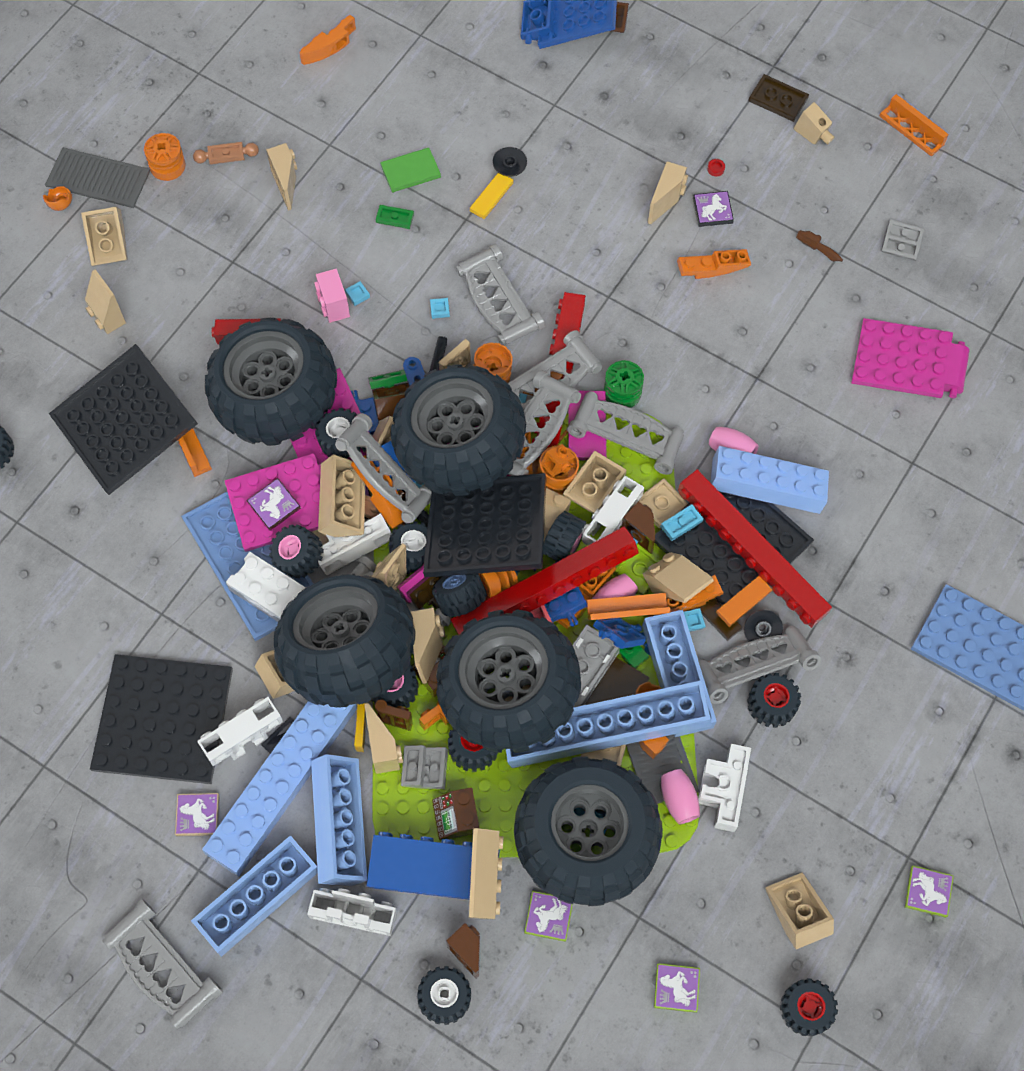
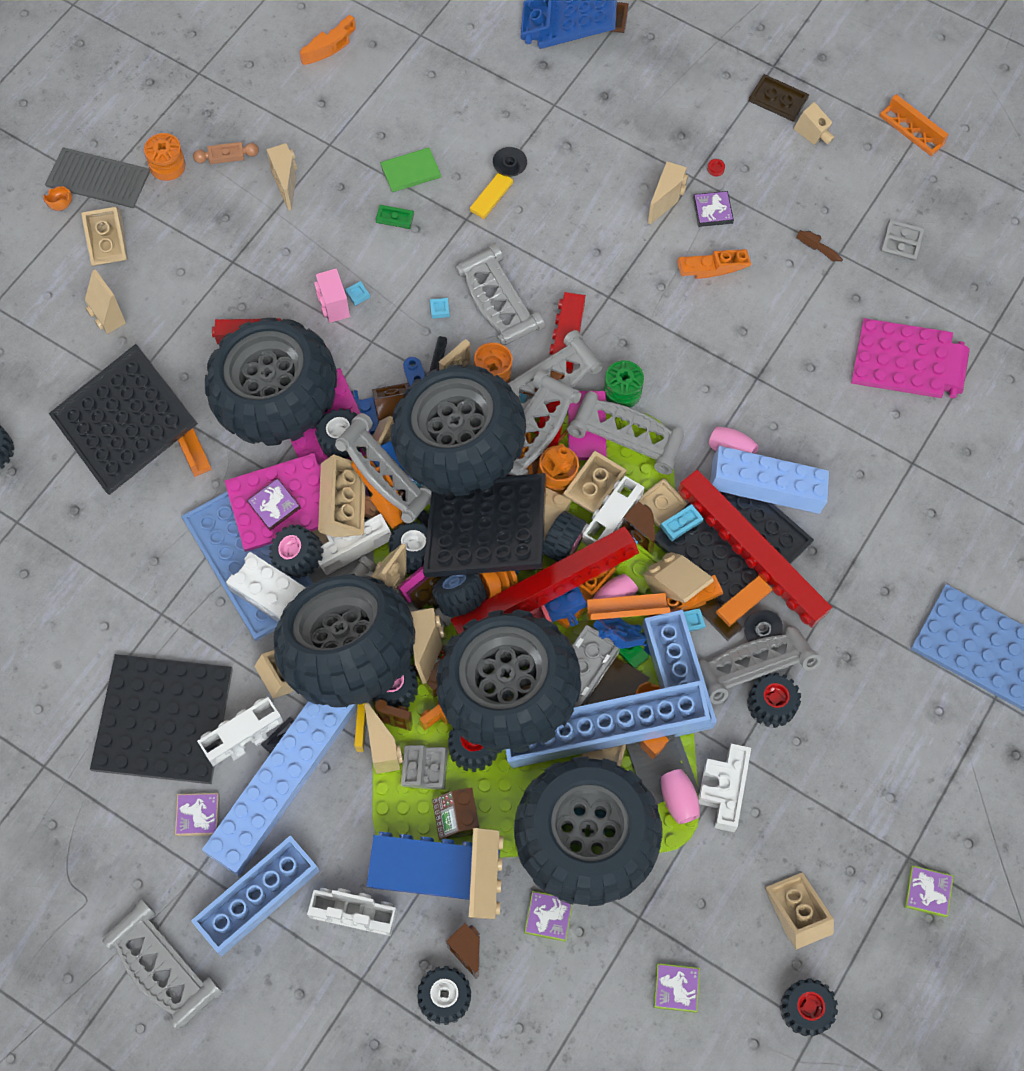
light blue brick [311,754,367,886] -> none
green plate [368,370,407,389] -> none

